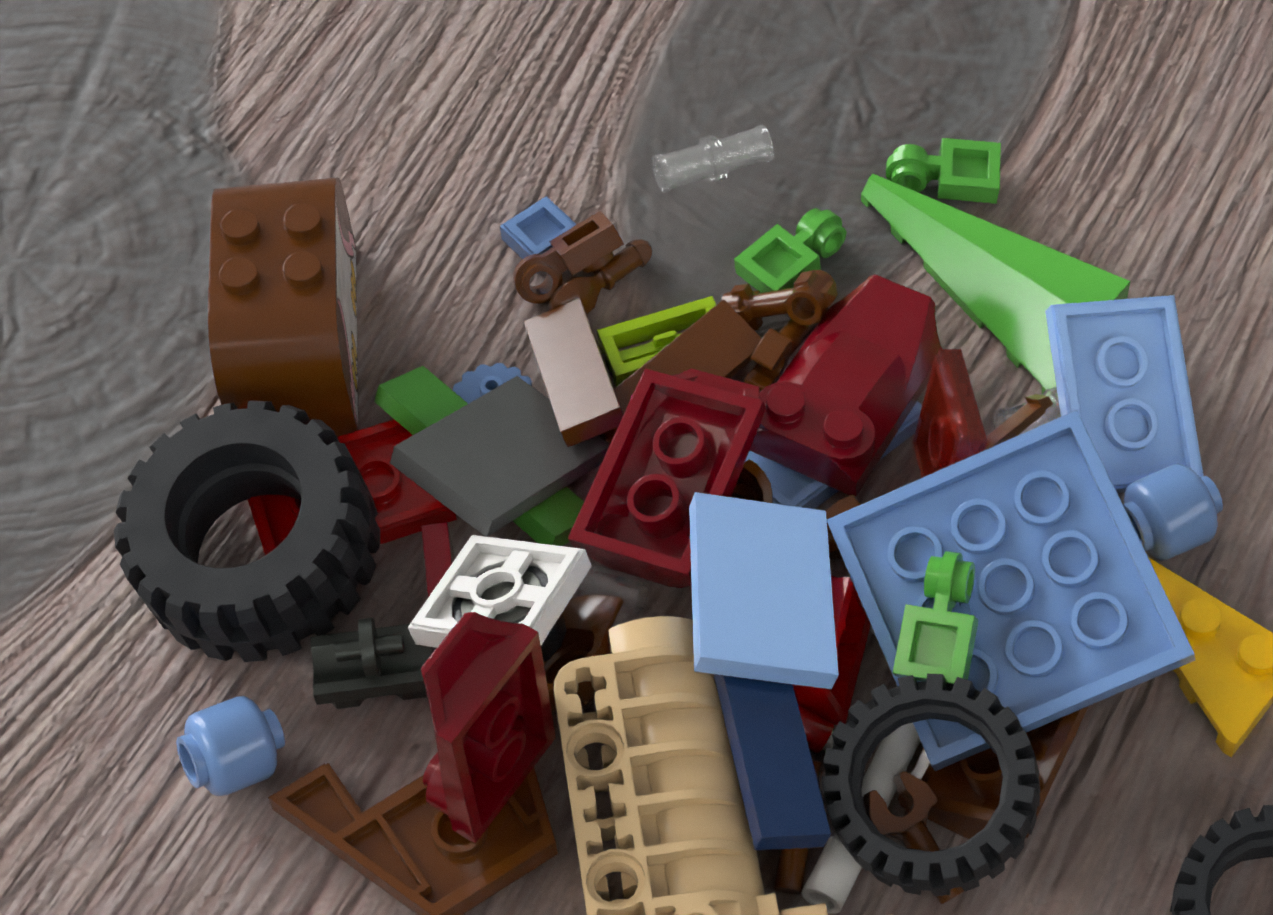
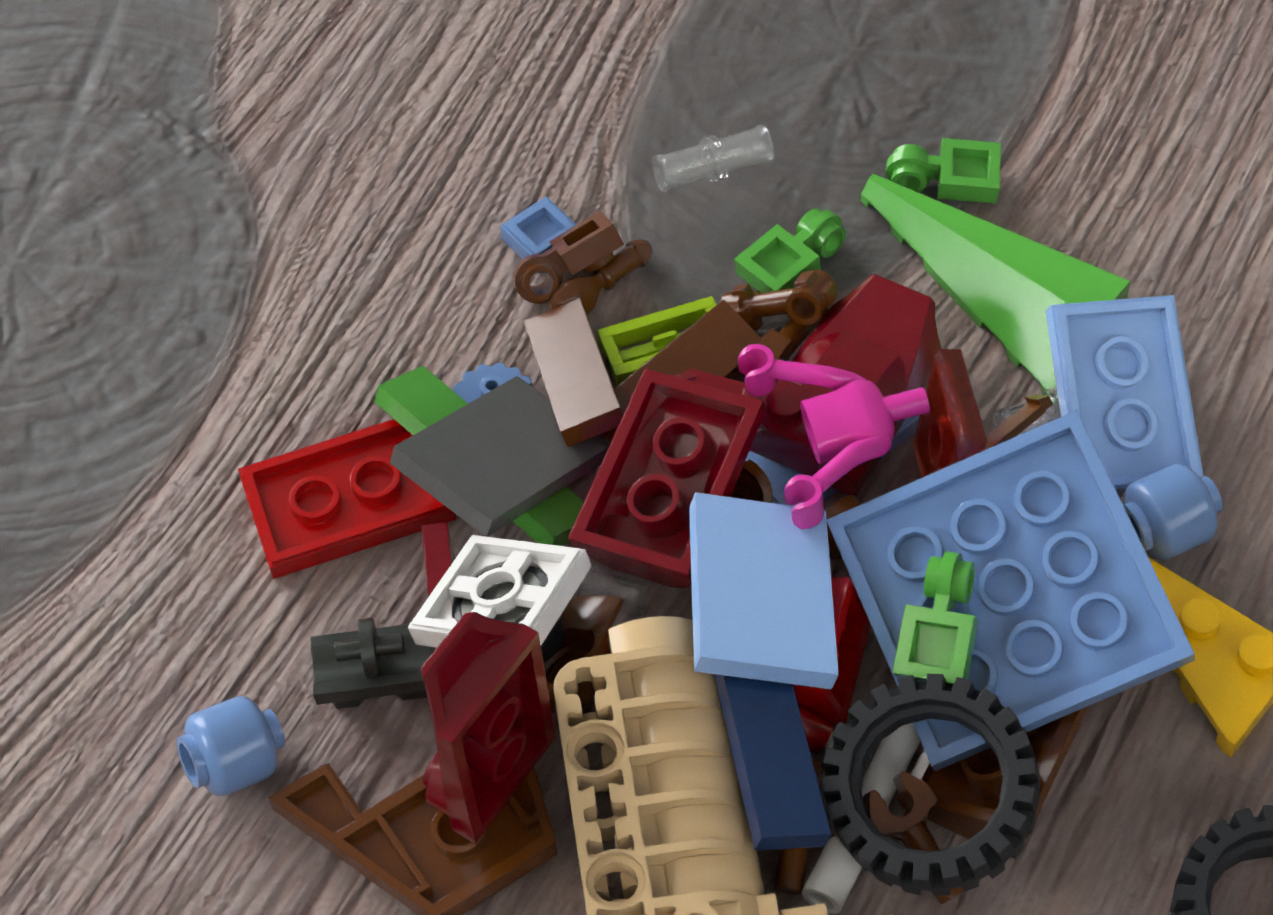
black tyre [114,401,381,662] -> none
reddish brown brick [208,177,359,437] -> none
none -> dark pink piece [738,344,930,529]

